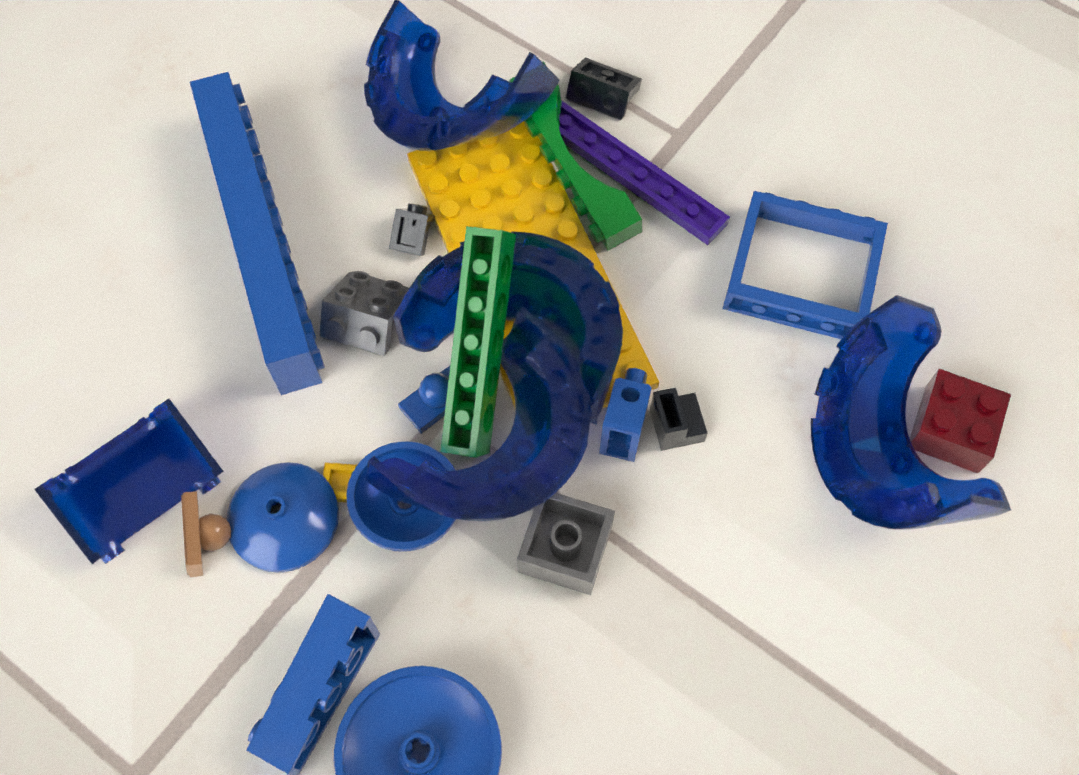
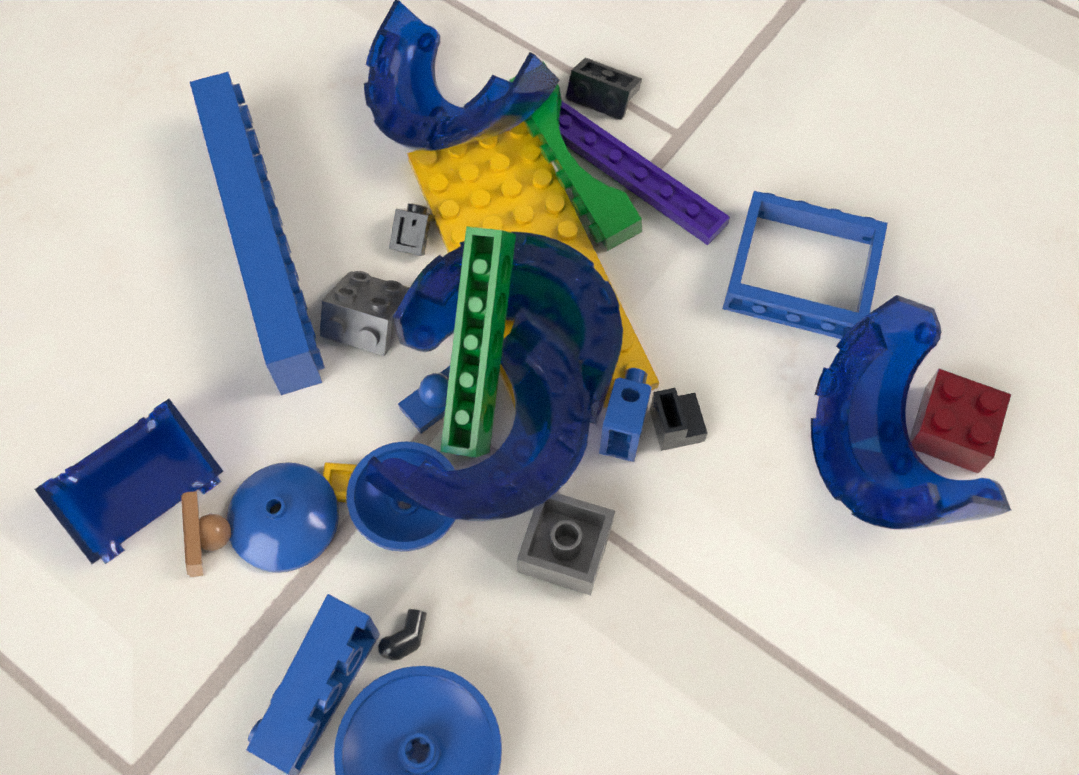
none -> black arm [378,609,427,661]

